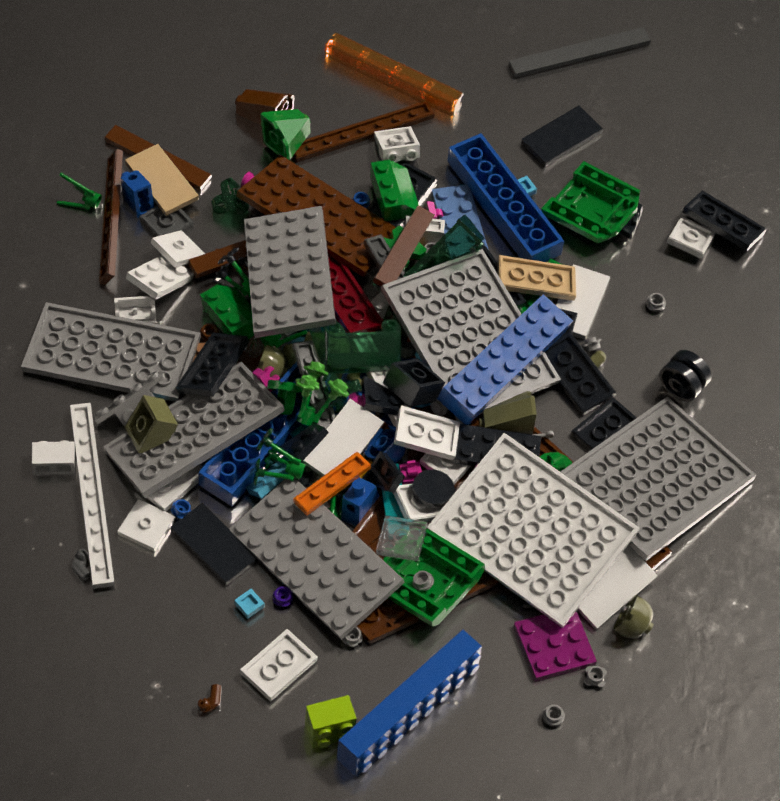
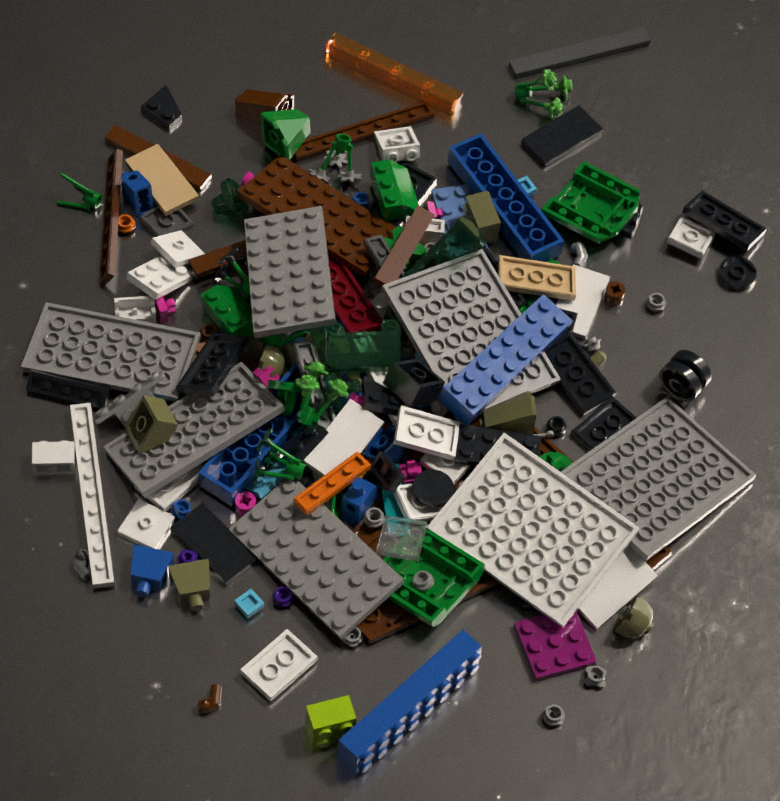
none -> black plate [26,369,110,408]
none -> orange plate [118,214,135,233]
none -> blue torso [130,544,174,597]
none -> black wing [141,85,182,130]
none -> dark pink tile [155,296,176,323]
none -> olive torso [168,559,210,611]
none -> dark purple plate [177,550,198,564]
none -> dark pink wheel [235,491,256,517]
none -> plant [308,134,362,183]
none -> light grey plate [363,507,385,528]
none -> olive slope [463,191,501,244]
none -> bright green plant [515,69,573,120]
none -> black plate [546,416,567,436]
none -> light grey arm [571,242,588,267]
none -> reddish brown wheel [604,281,626,306]
none -> black tile [718,256,757,291]

